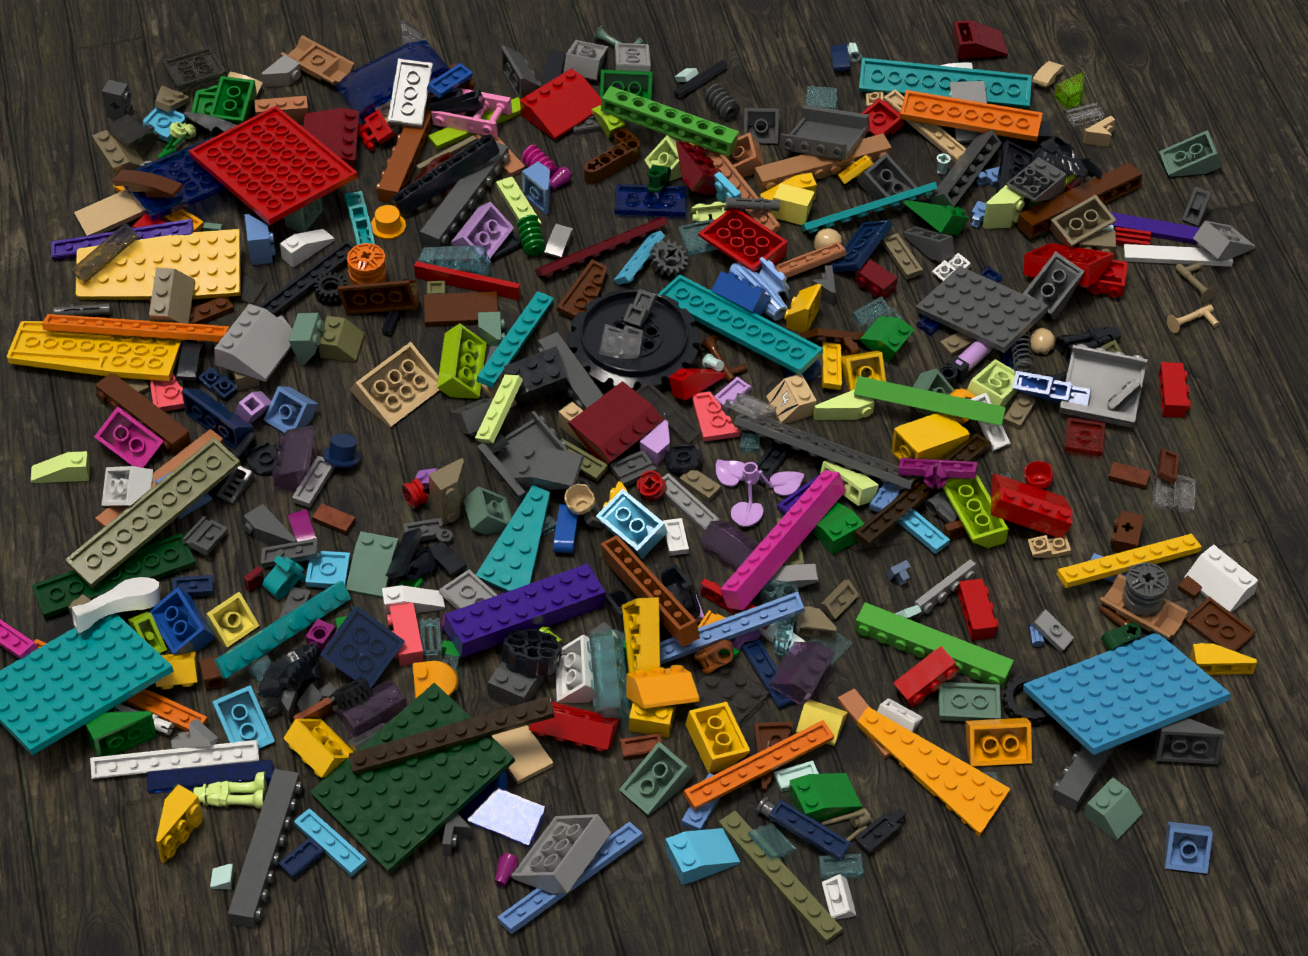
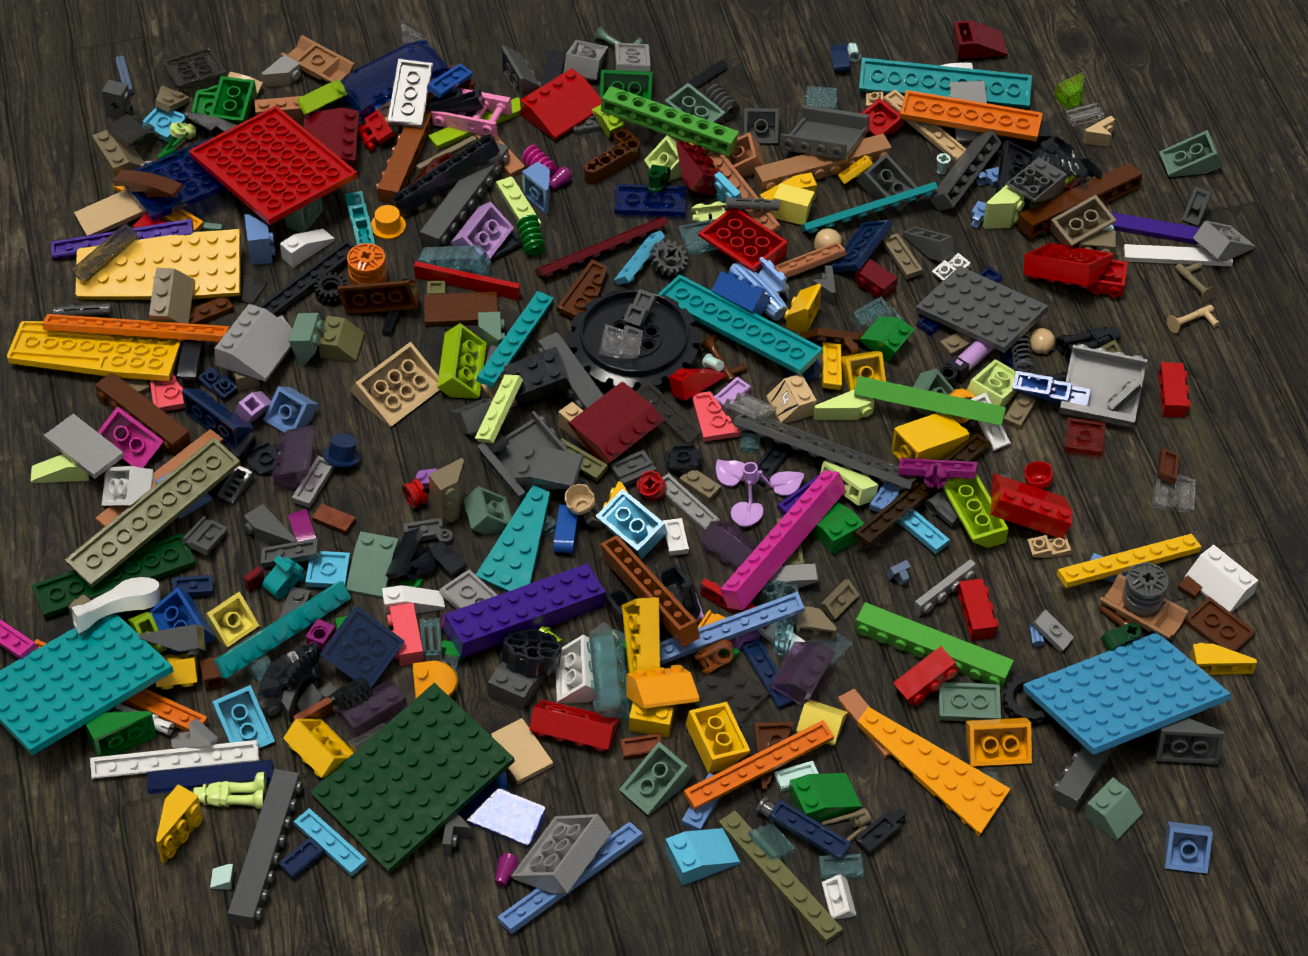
dark brown plate [349,696,555,775] -> none
light grey slope [544,224,573,259] -> none
lavender slope [639,420,670,465] -> none
light aqua tile [675,68,698,82] -> none
white slope [877,699,923,732] -> none
light aqua tile [895,605,921,618] -> none
green slope [904,200,969,236] -> none
reddish brown plate [943,520,965,541] -> none
dark grey slope [1023,252,1085,320] -> none
tan slope [1032,61,1064,87] -> none
copper tile [1108,461,1150,489] -> none
reddish brown brick [1110,510,1144,553] -> none
red tile [1115,227,1151,245] -> none
none -> light grey tile [44,414,124,479]
none -> sand blue axle [116,55,134,94]
none -> dark grey slope [139,624,206,656]
none -> lime slope [296,79,347,115]
none -> sand green slope [664,83,726,123]

